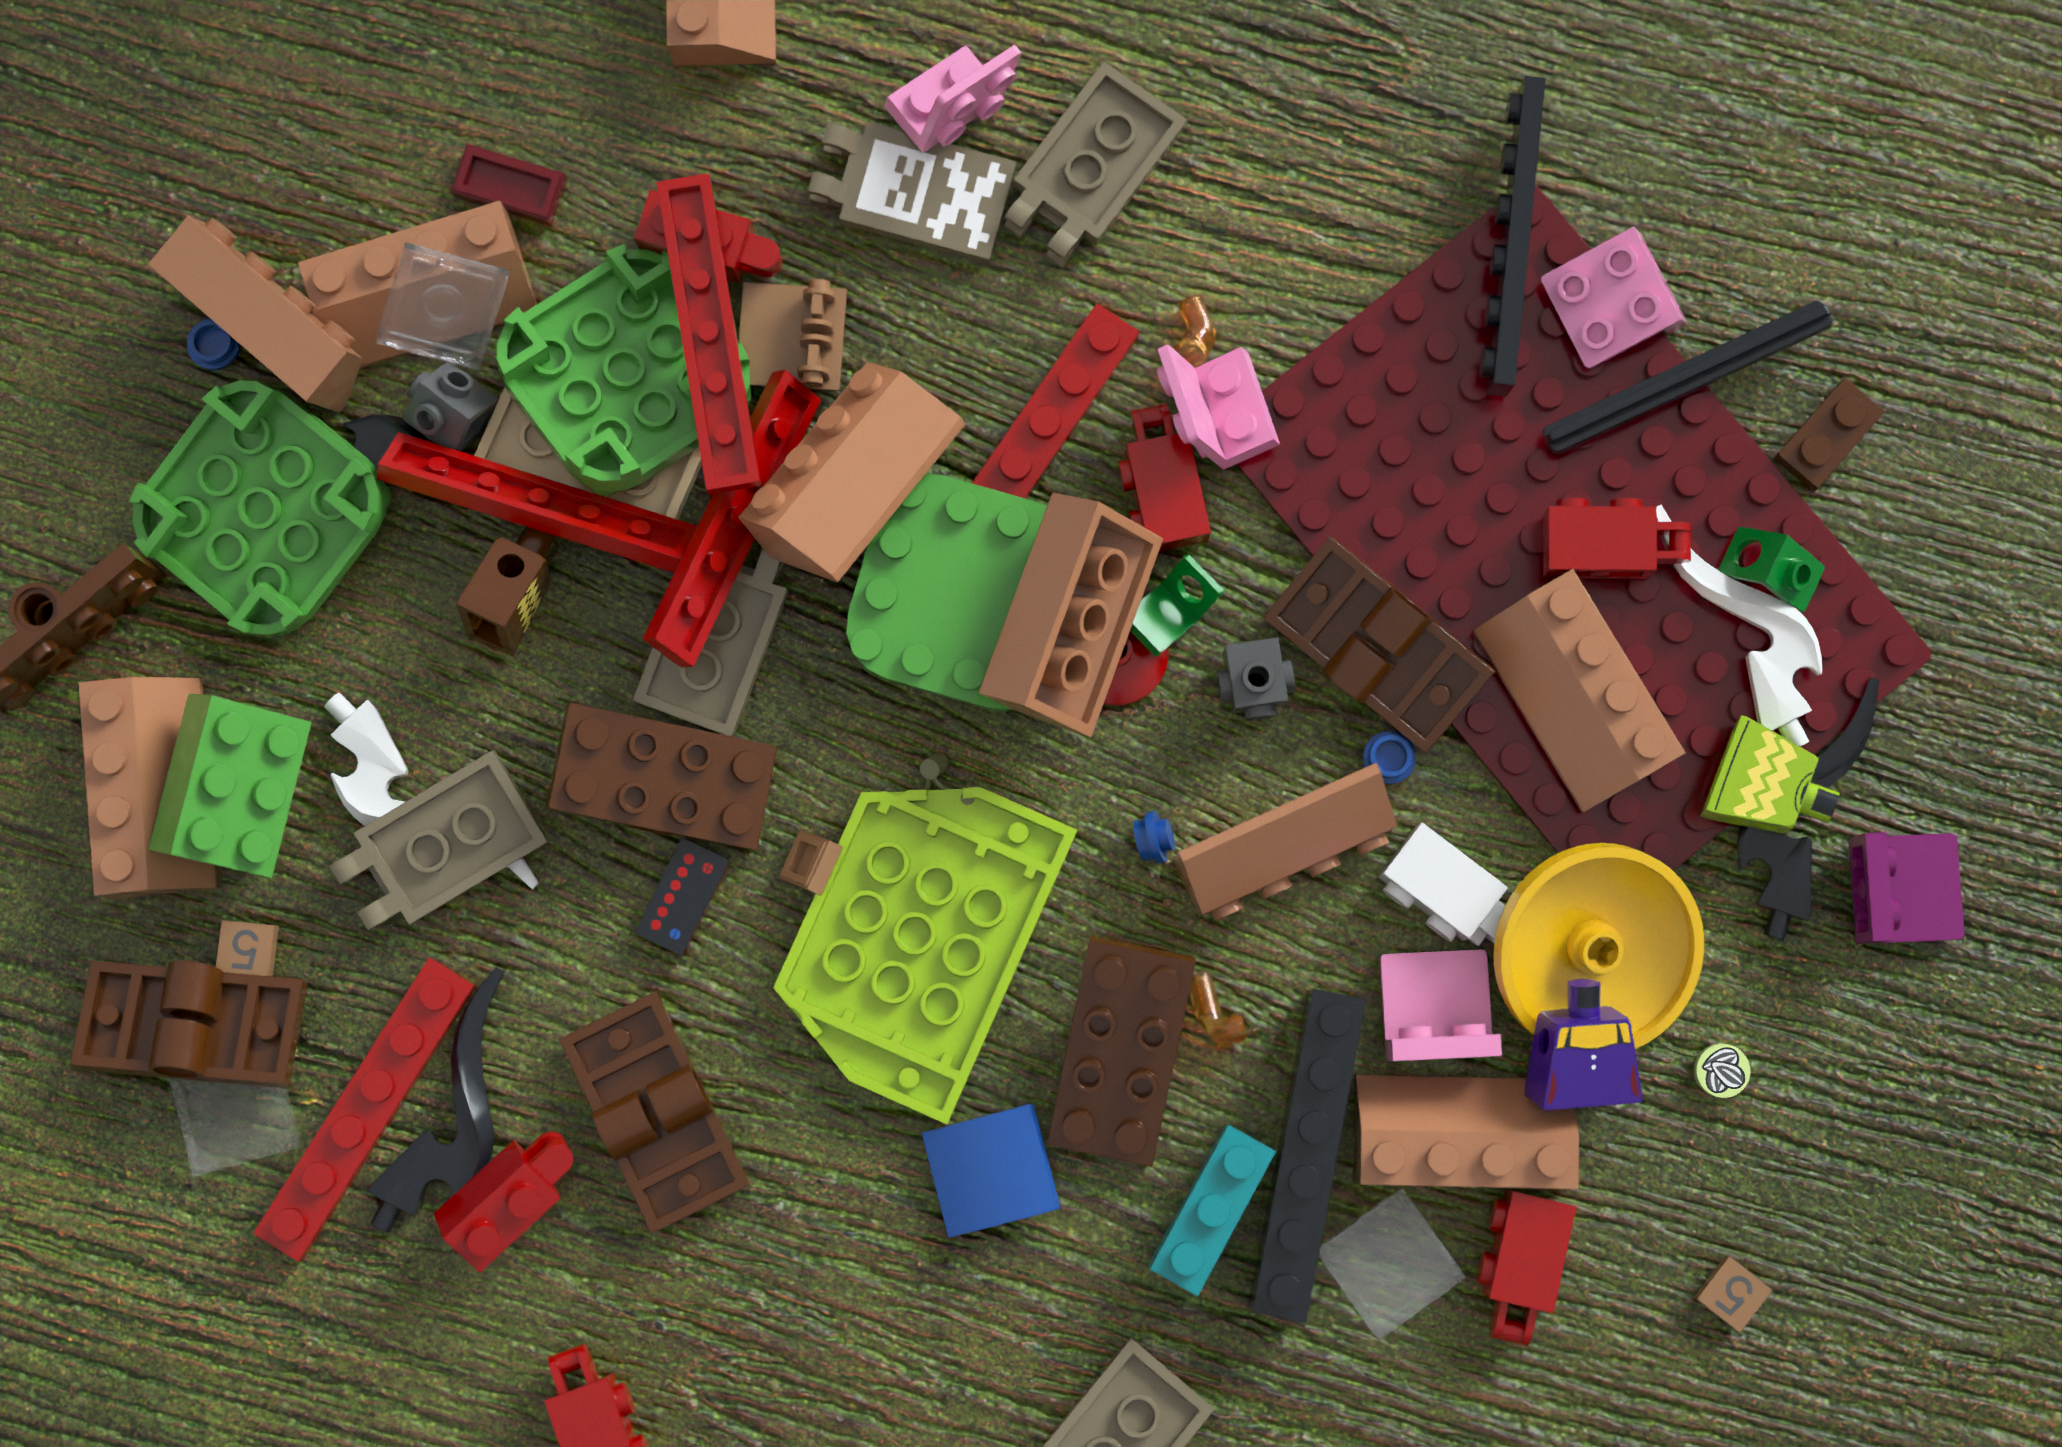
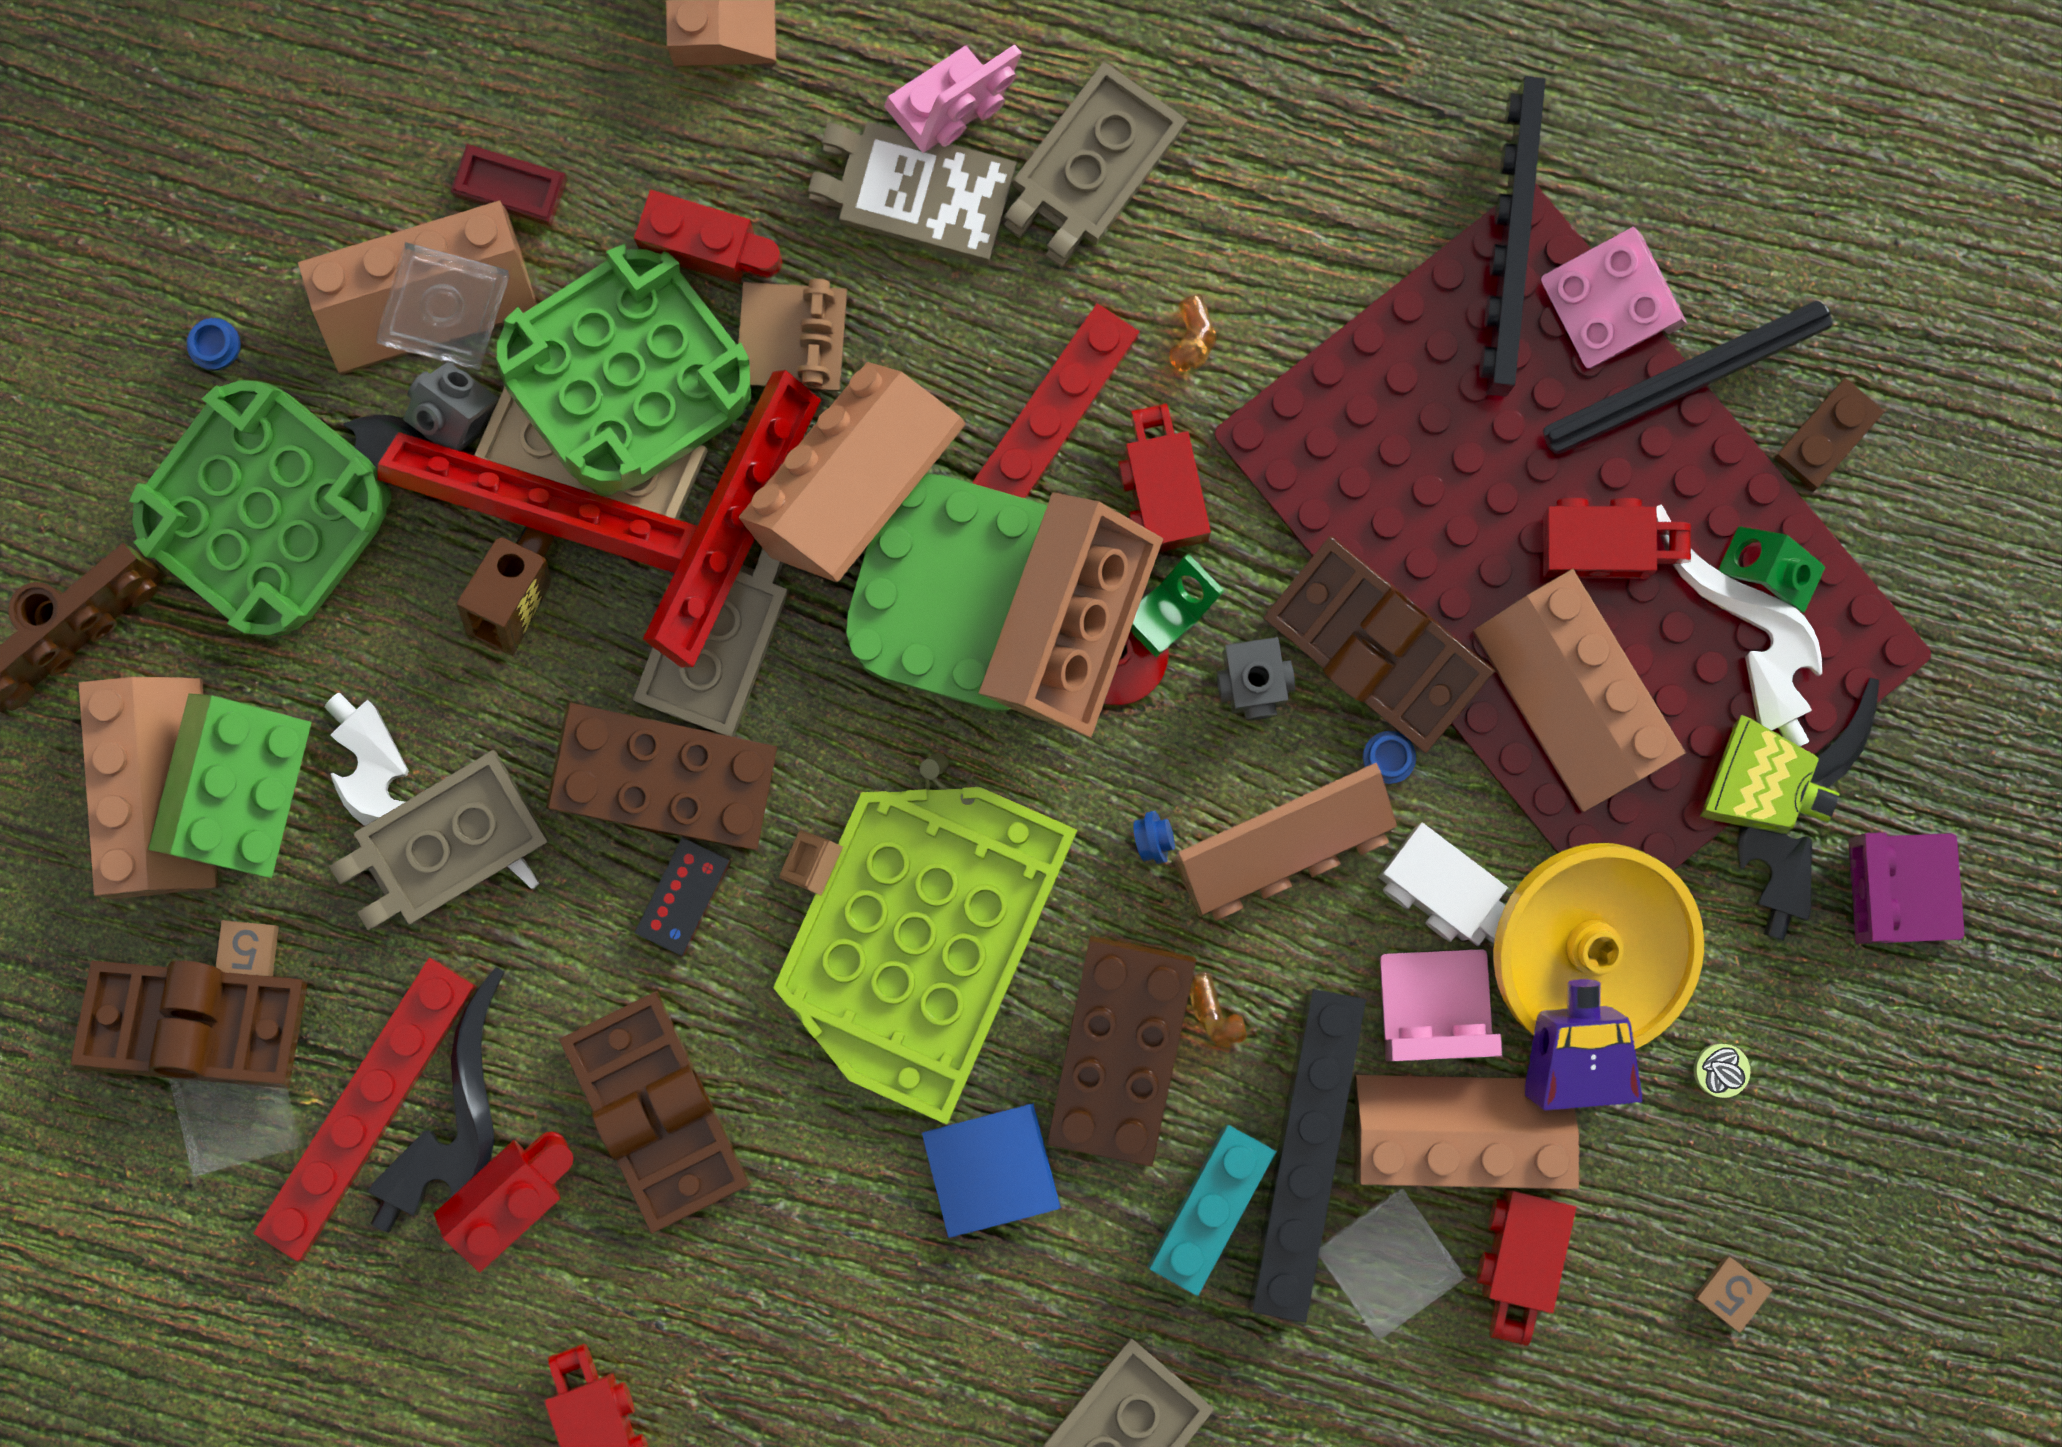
nougat slope [148,215,363,413] -> none
red plate [656,173,761,495] -> none
bright pink bracket [1157,344,1280,470] -> none

